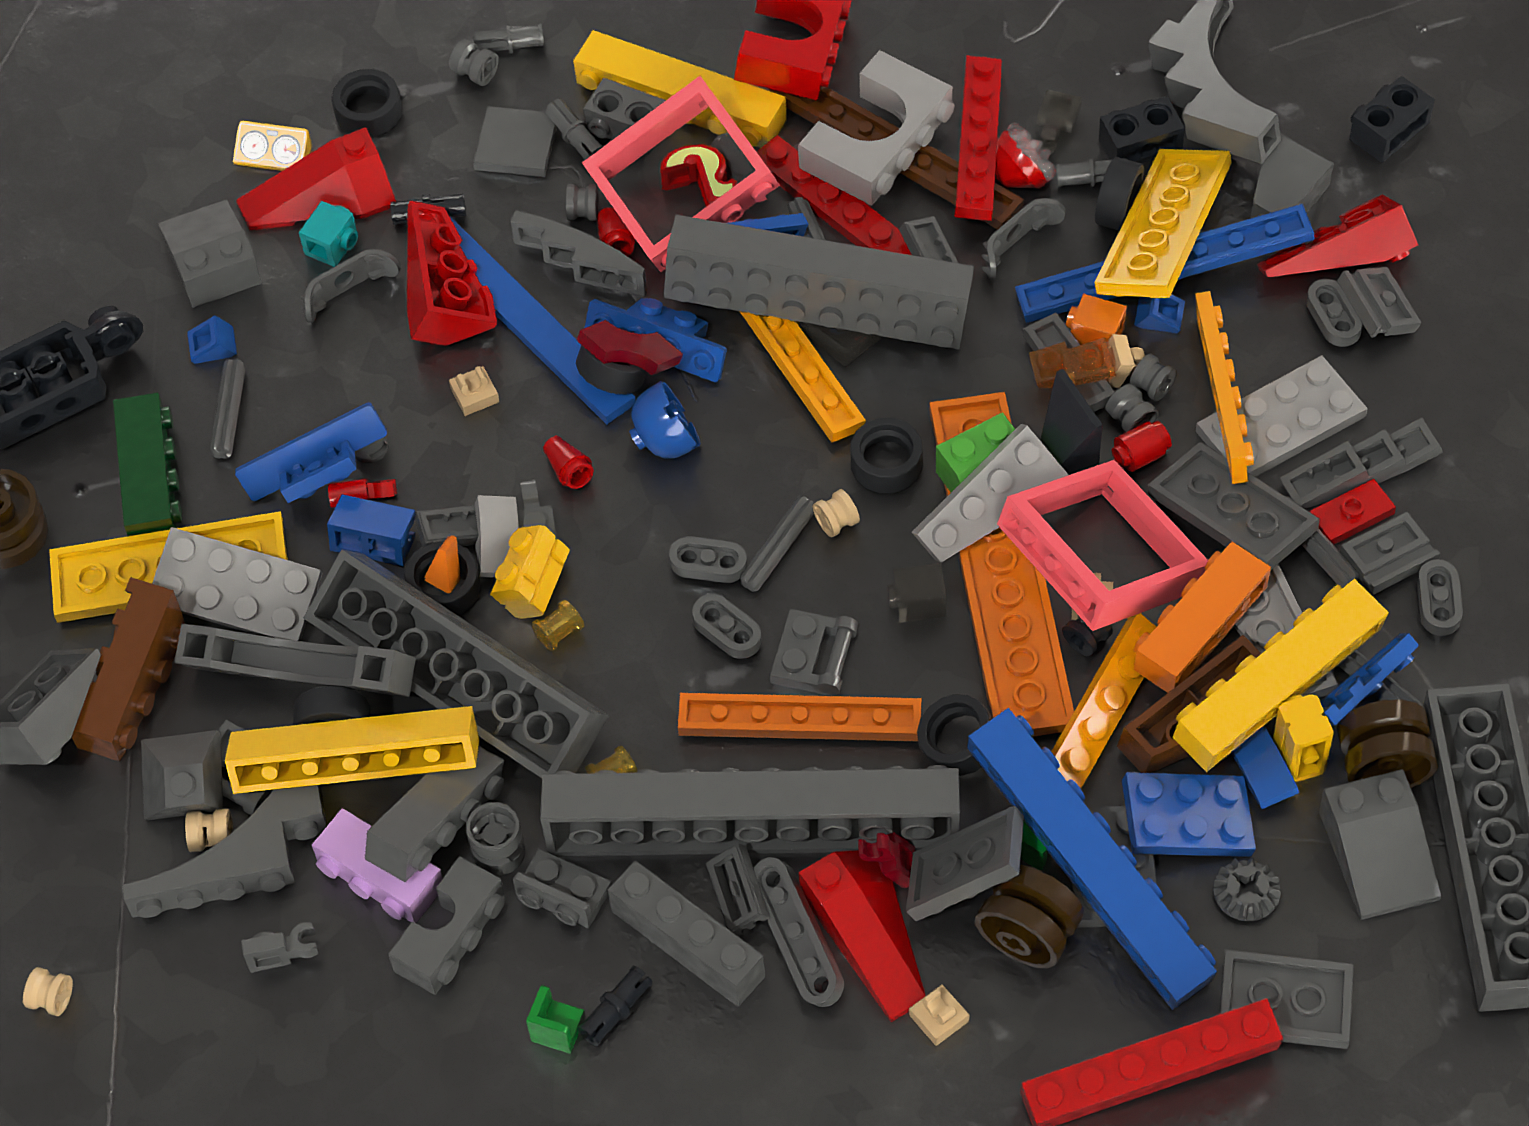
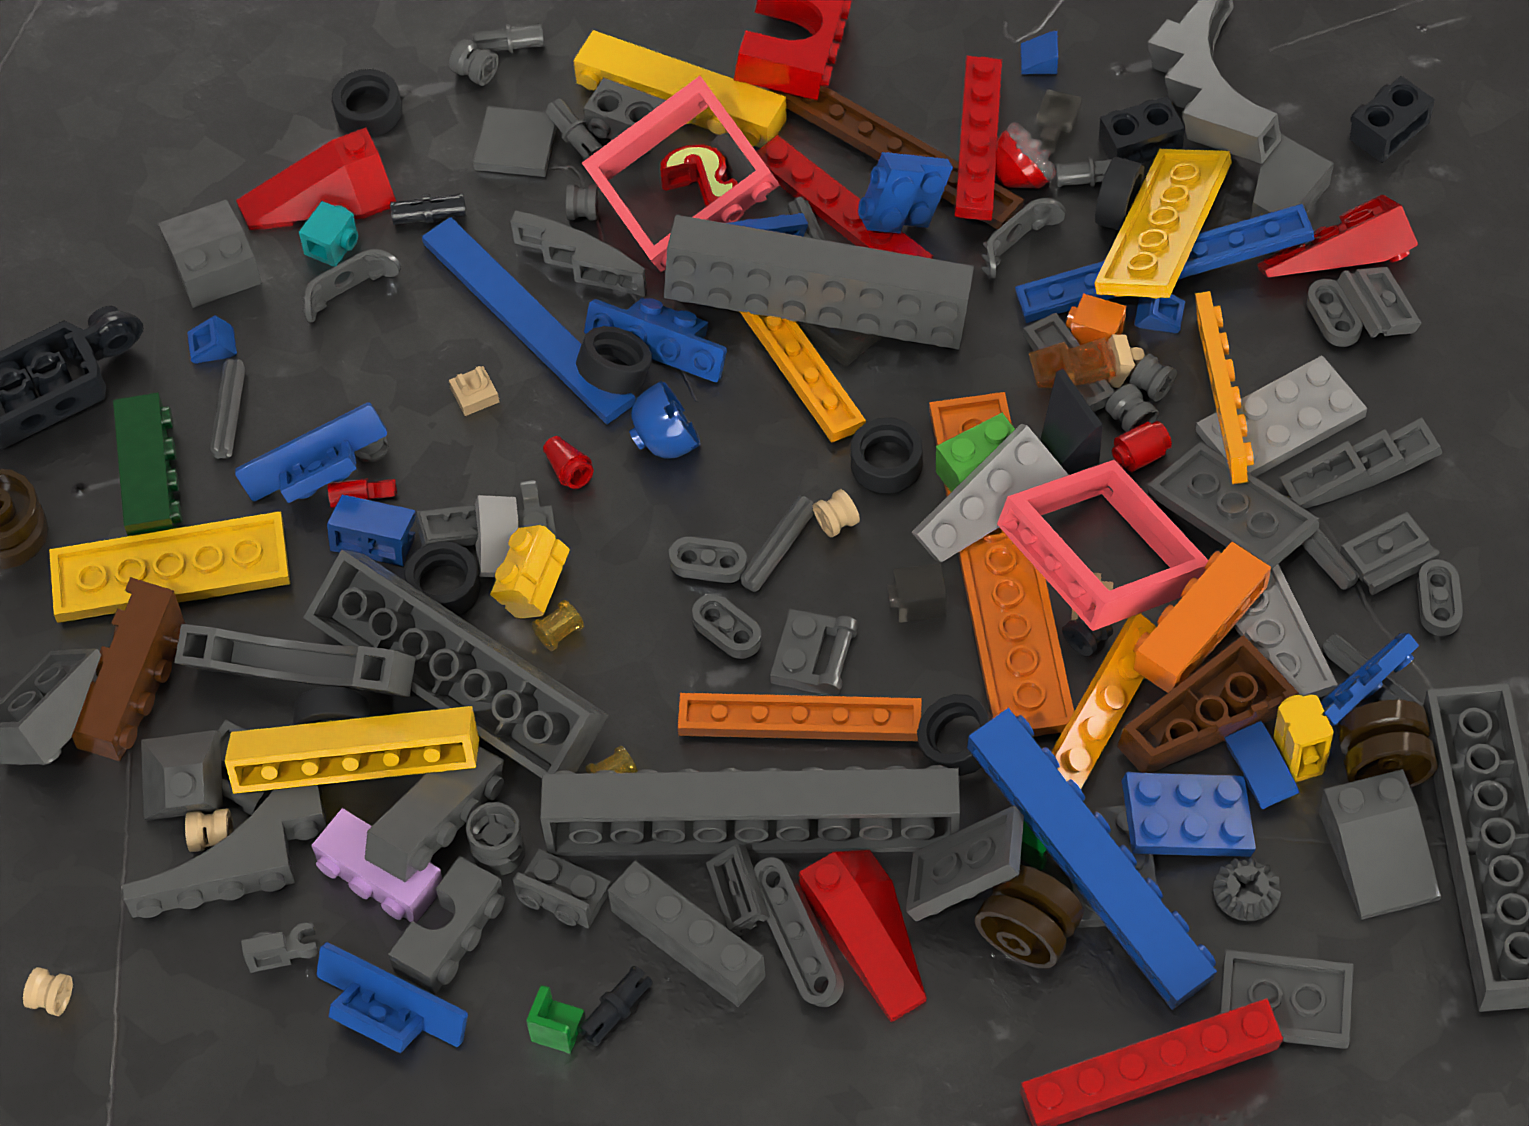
light grey plate [152,527,323,641] -> none
slope [233,121,312,171] -> none
red wedge [407,201,497,346] -> none
orange slope [424,535,460,594] -> none
dark red tile [577,320,683,375] -> none
red cone [597,207,635,257] -> none
light grey arch [798,50,954,206] -> none
dark red plate [858,832,916,889] -> none
dark grey plate [899,216,958,263] -> none
tan tile [909,984,969,1046] -> none
yellow brick [1173,579,1389,772] -> none
red plate [1309,479,1396,545] -> none
none -> blue bracket [316,942,468,1053]
none -> blue plate [858,152,953,233]
none -> blue slope [1021,31,1058,74]

